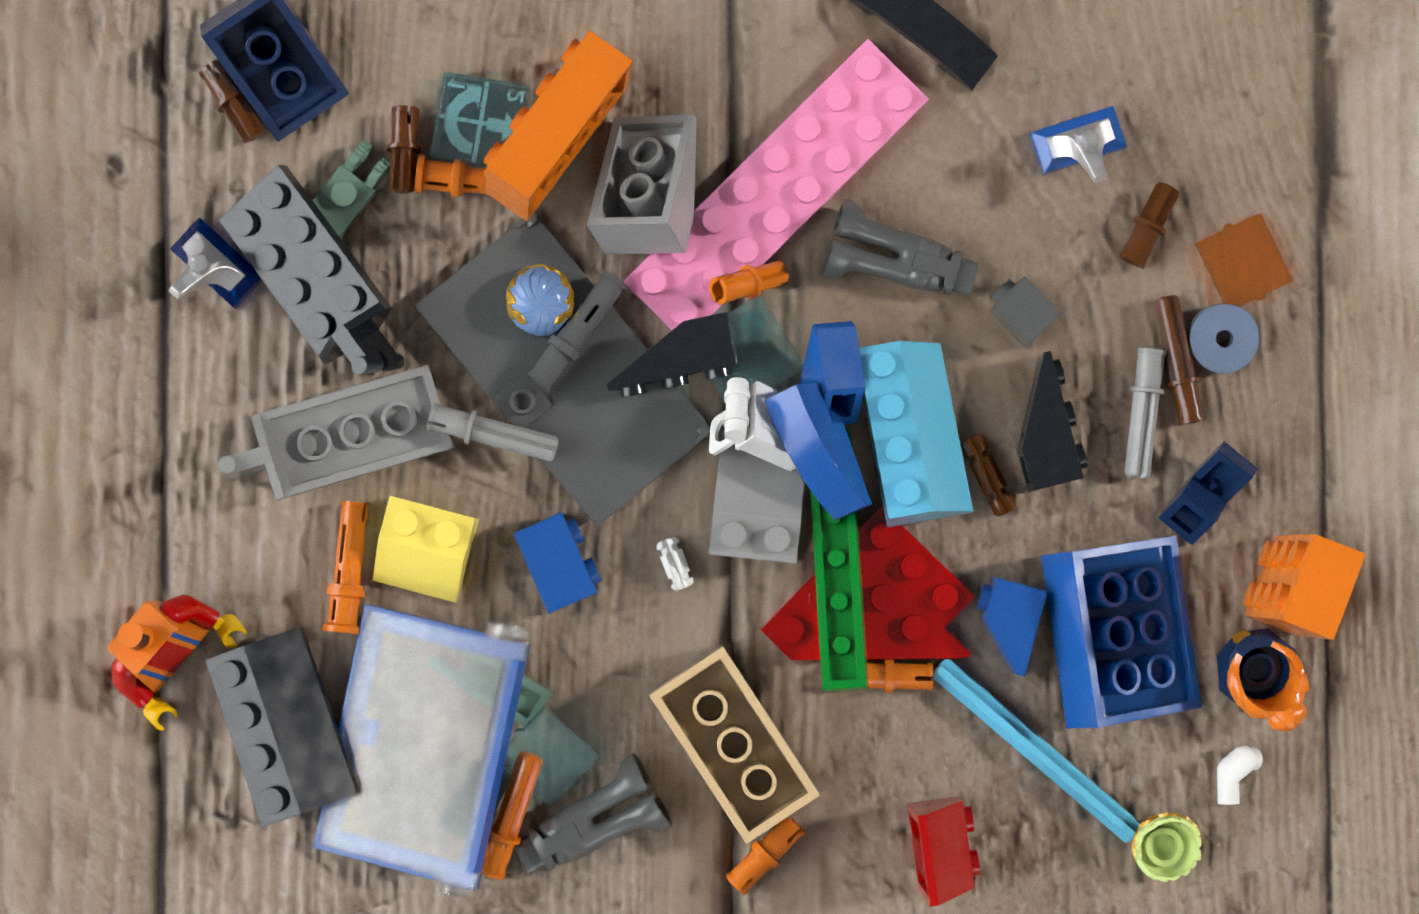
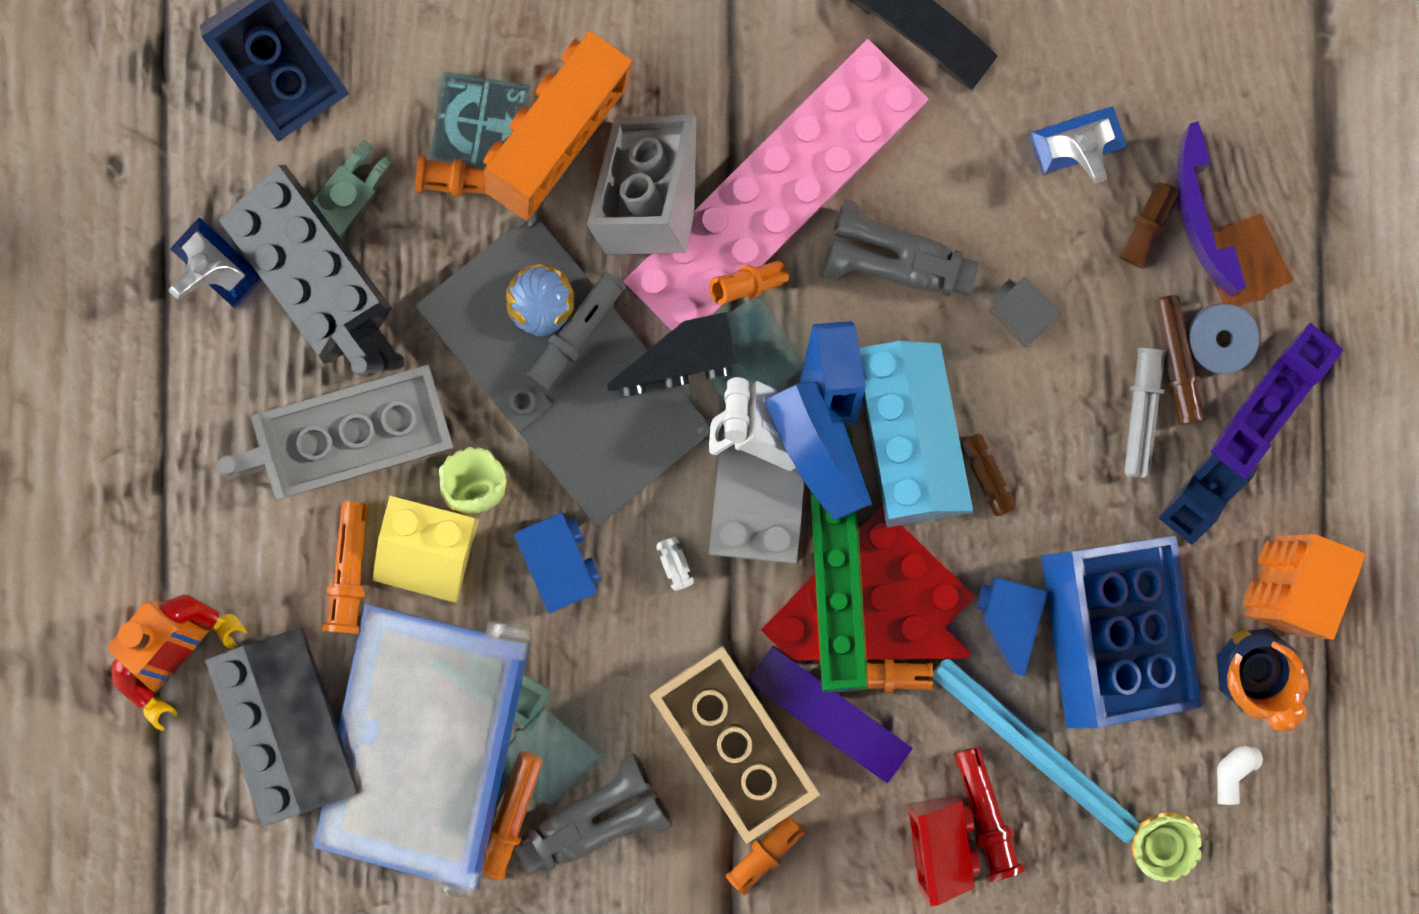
reddish brown axle [199,60,264,143] -> none
reddish brown axle [386,105,421,194] -> none
light grey axle [427,403,558,461] -> none
black slope [1017,351,1088,492] -> none
none -> yellowish green hair [439,447,509,516]
none -> dark purple slope [747,646,913,784]
none -> red pin [953,746,1026,882]
none -> dark purple slope [1176,121,1246,297]
none -> dark purple slope [1210,322,1344,479]

